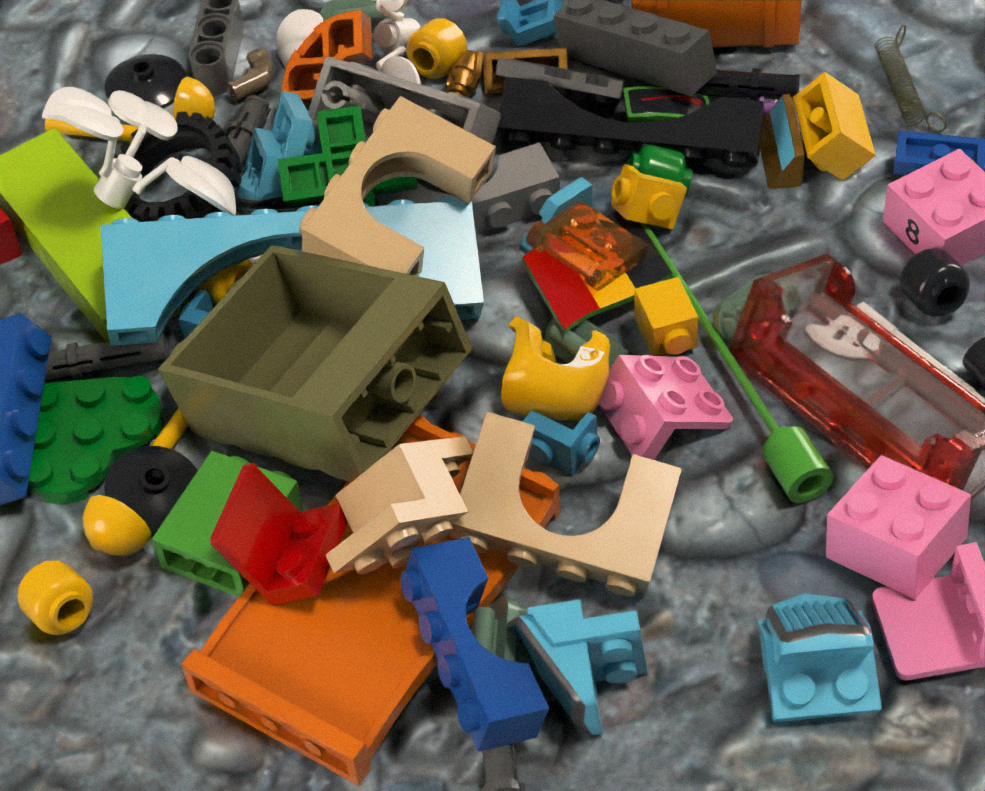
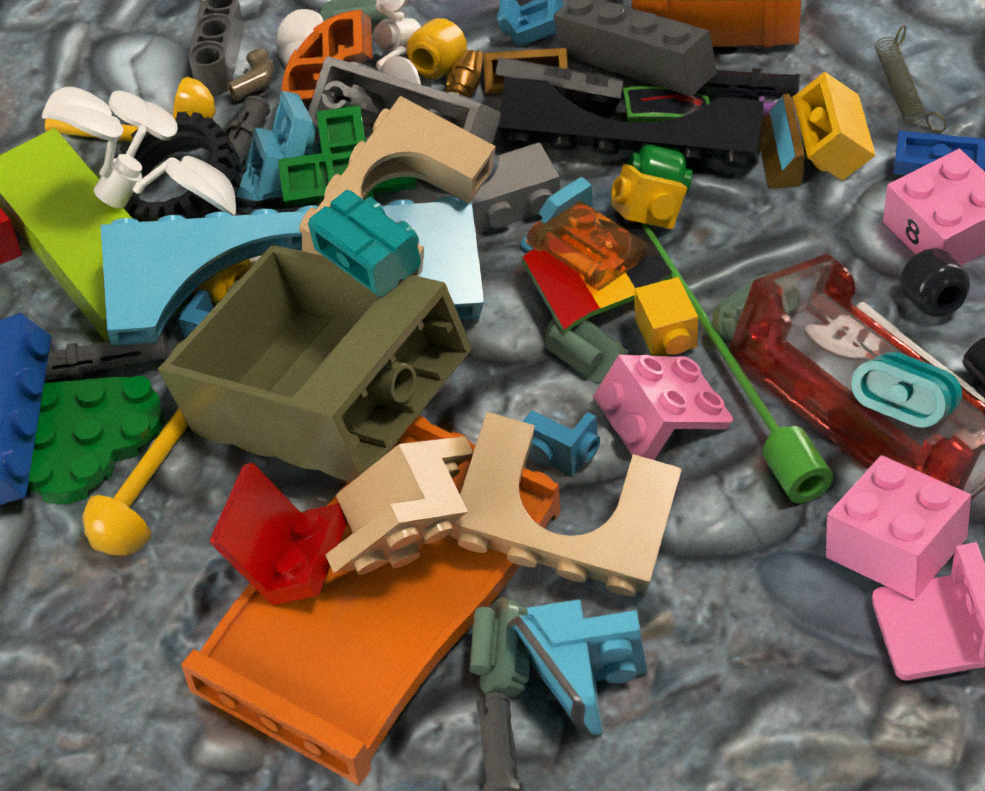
yellow head [17,560,94,635] -> none
black dish [104,54,186,109] -> none
black dish [104,446,198,534] -> none
bright green brick [152,451,304,597] -> none
blue arch [401,537,549,752] -> none
yellow piece [501,316,610,422] -> none
medium azure piece [757,593,882,722] -> none
none -> teal brick [308,189,421,297]
none -> teal brick [851,352,962,428]

